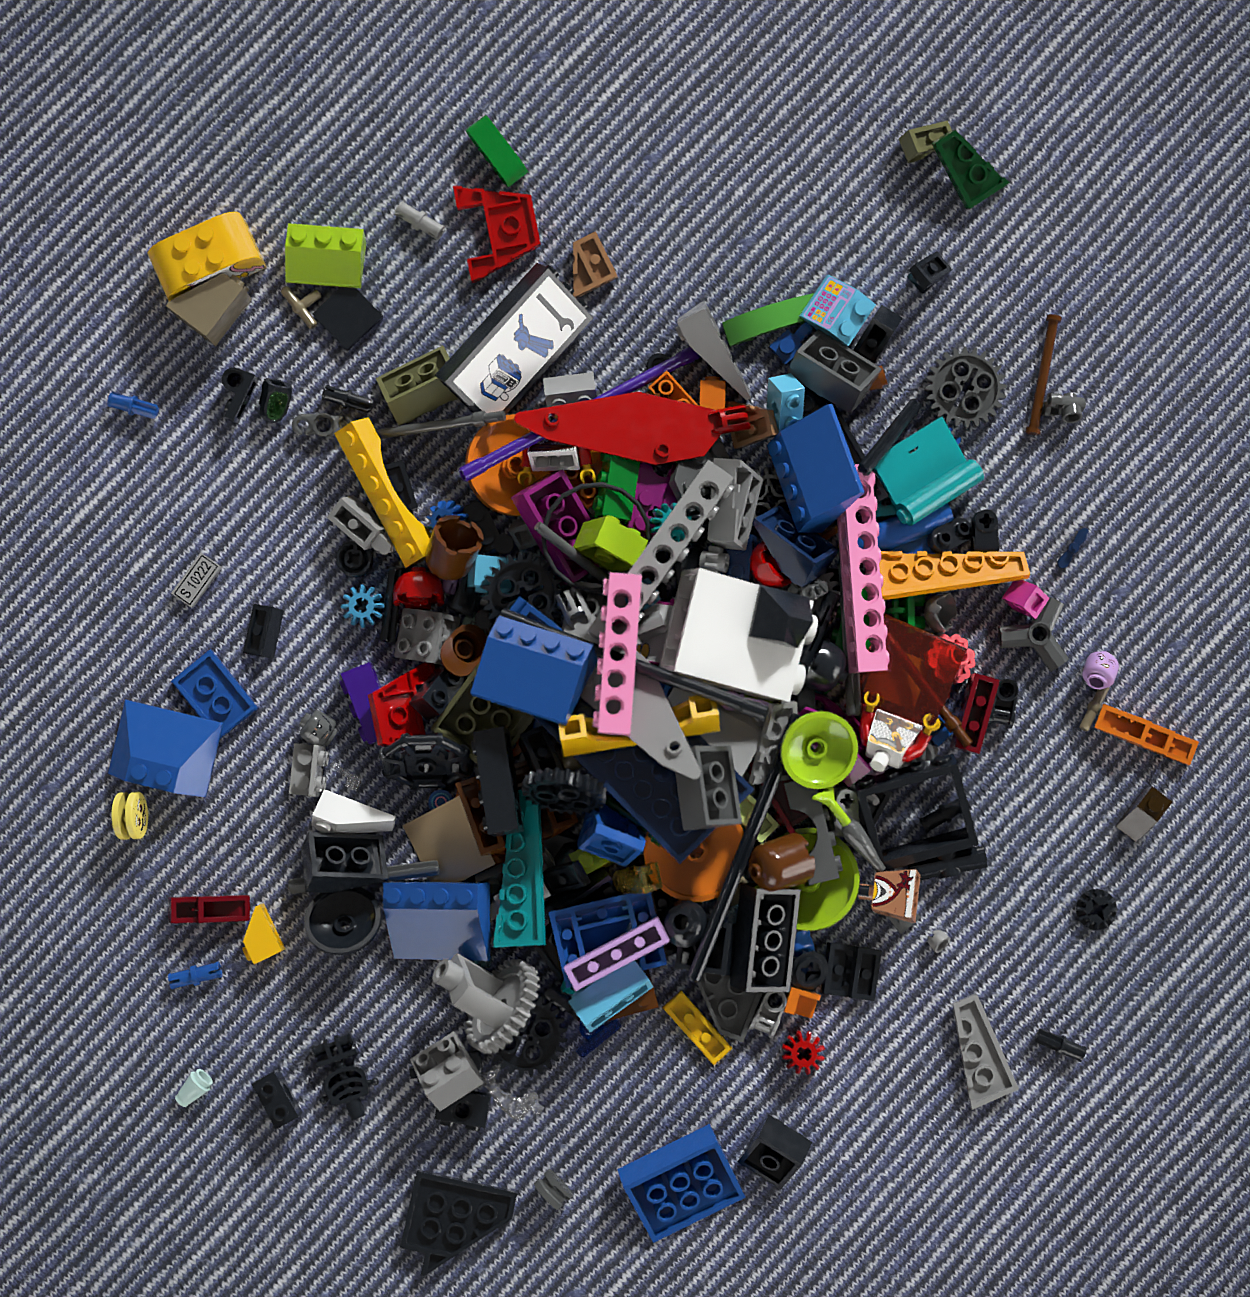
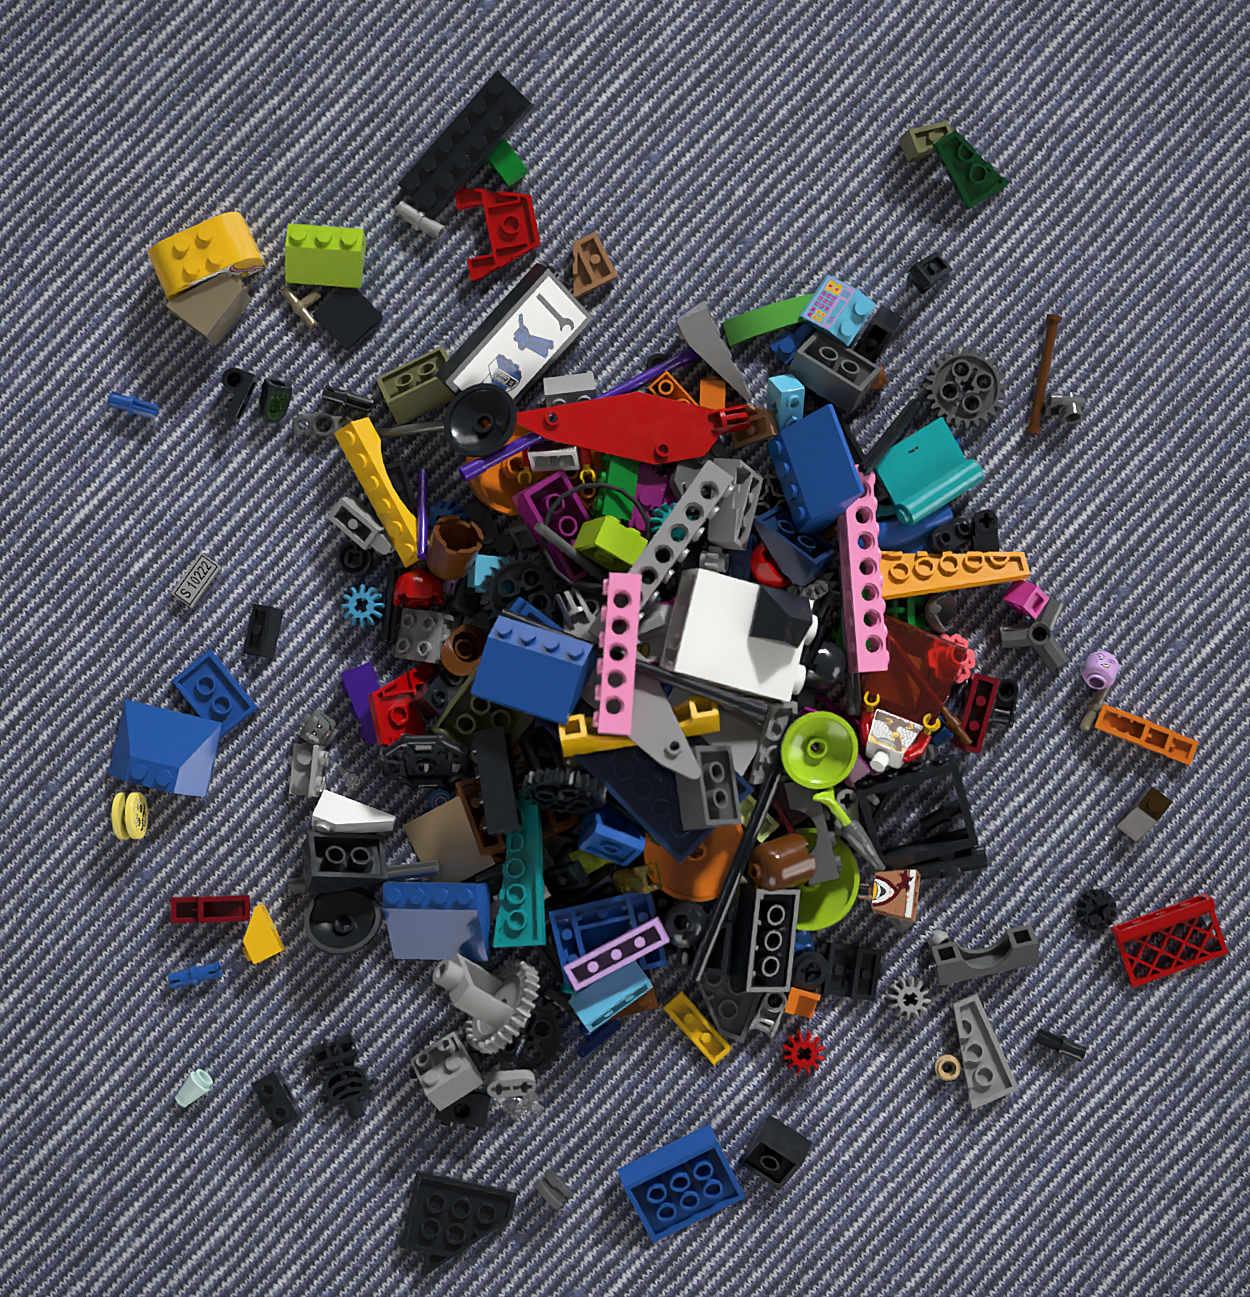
dark blue piece [1057,528,1089,569] -> none
none -> black plate [398,70,534,219]
none -> dark purple bar [417,469,428,560]
none -> black dish [444,383,517,458]
none -> light grey beam [486,1070,536,1098]
none -> light grey gear [887,976,931,1021]
none -> dark grey arch [931,924,1039,986]
none -> tan plate [934,1055,961,1081]
none -> red fence [1109,893,1228,988]

